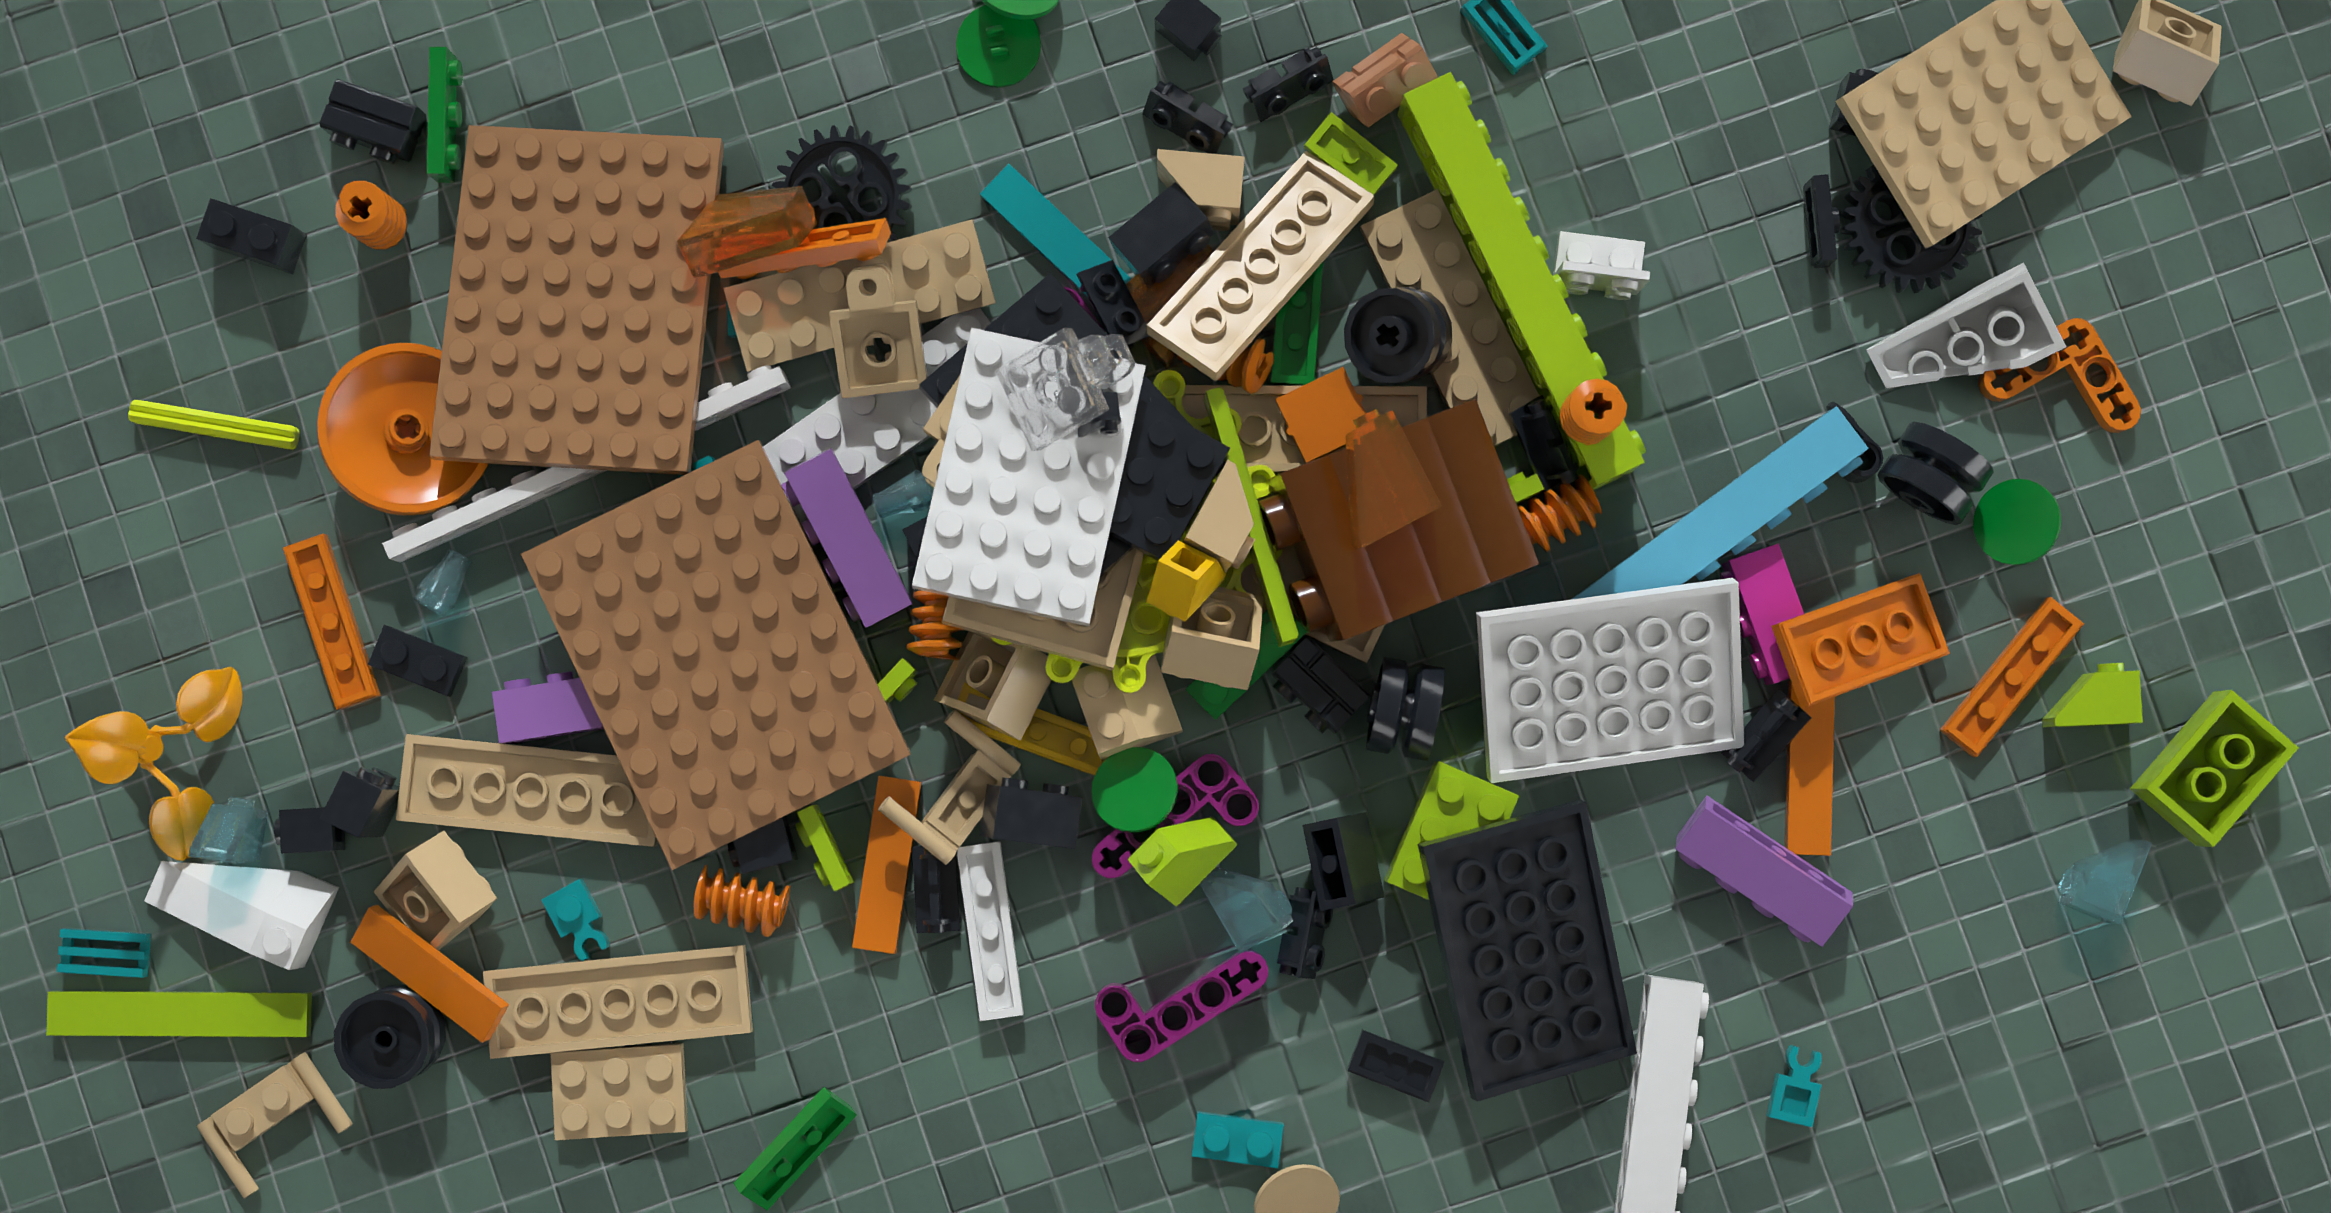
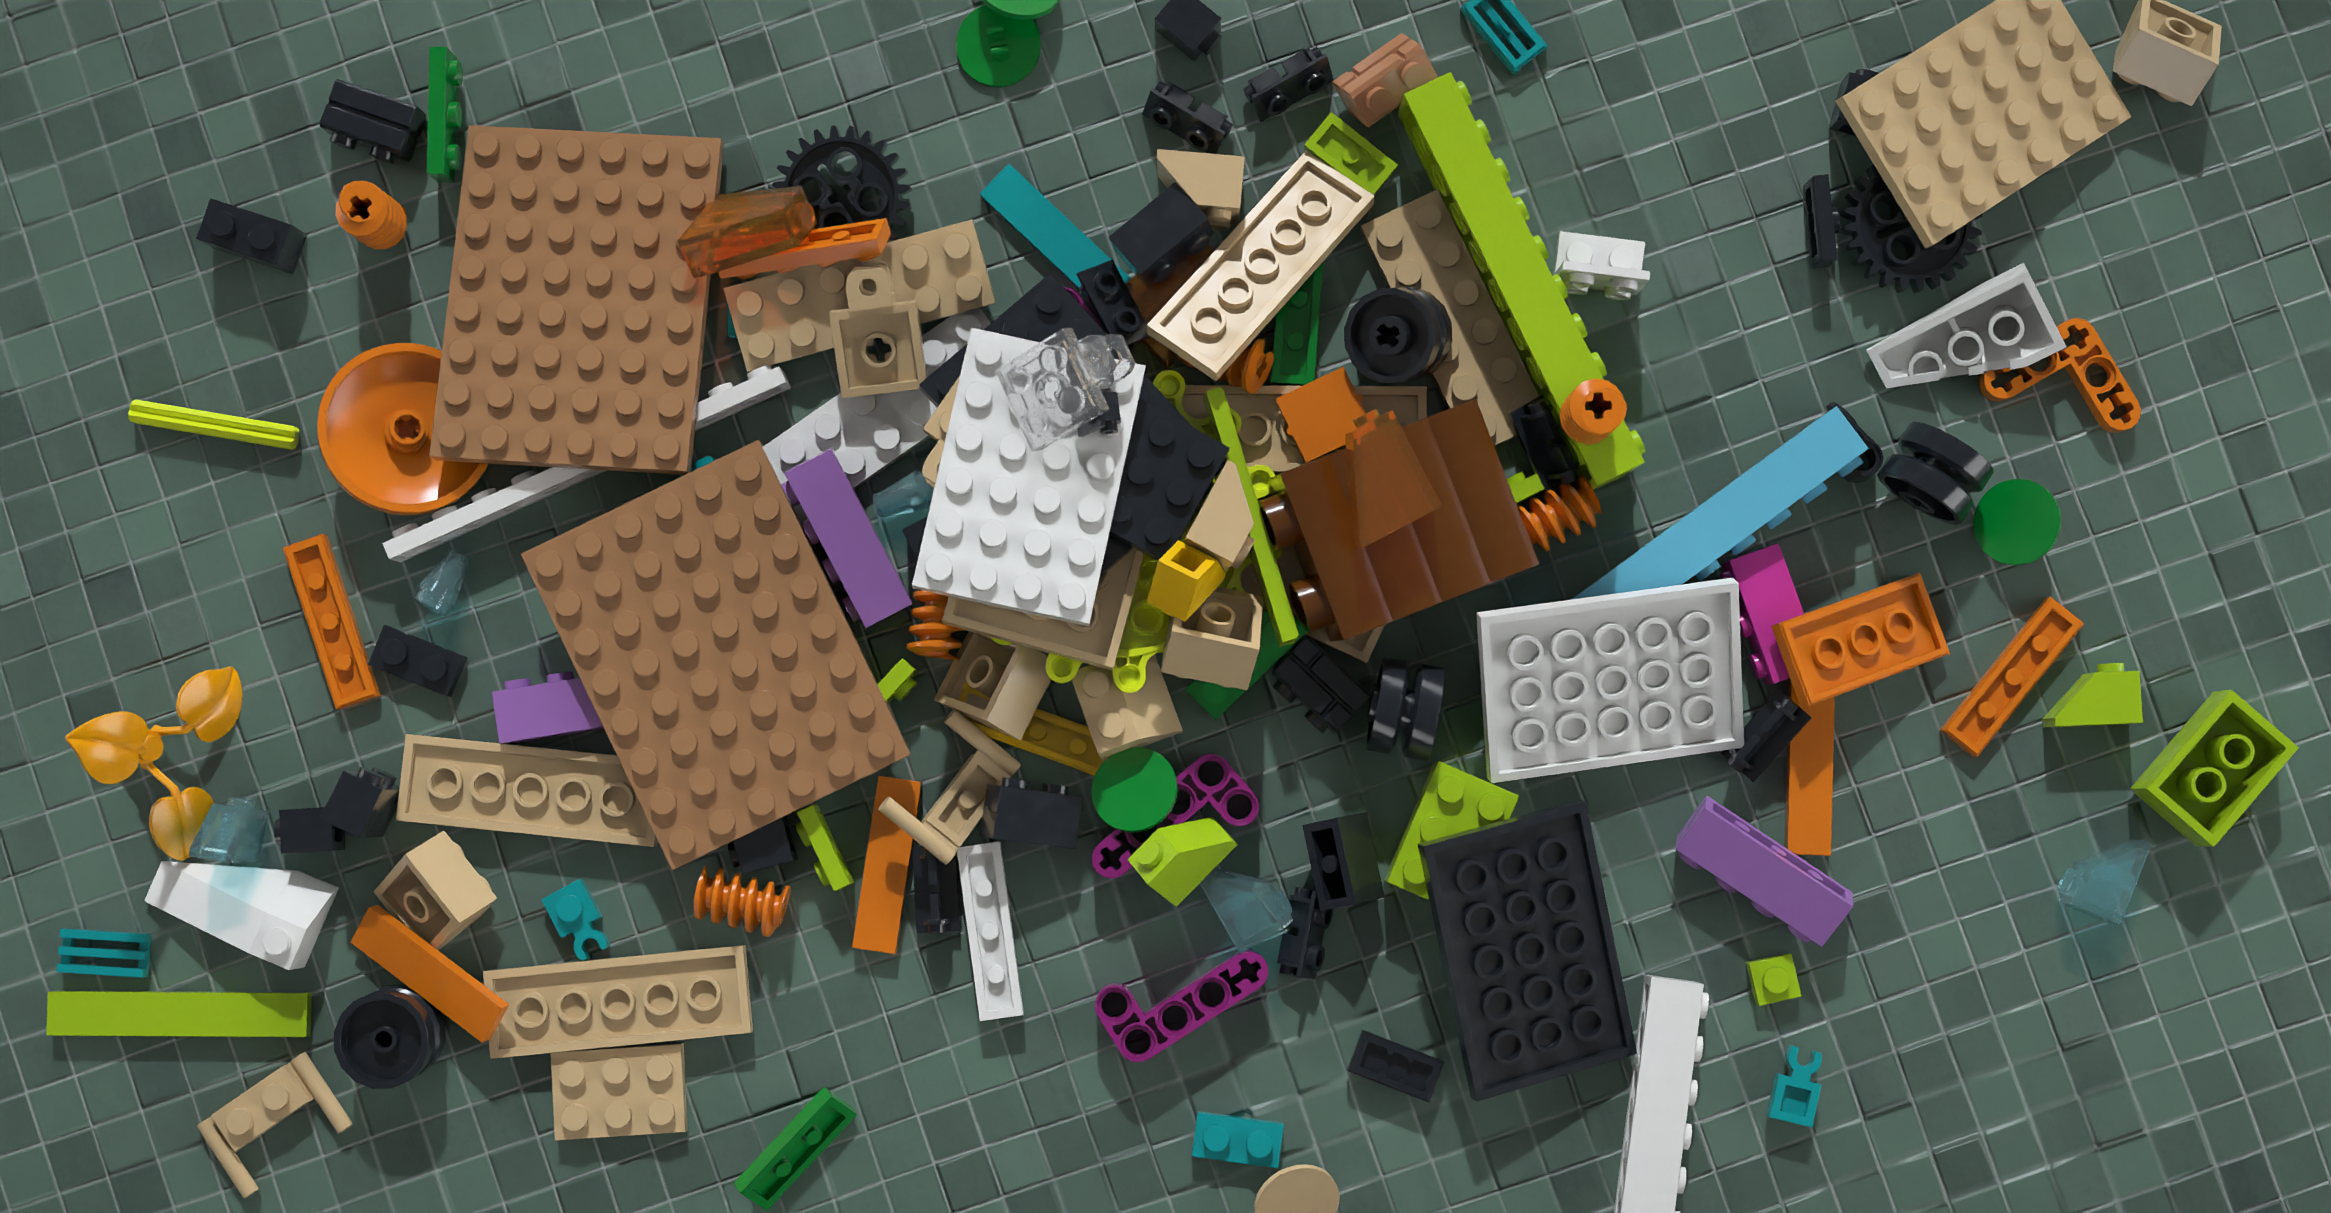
none -> lime plate [1746,953,1802,1006]

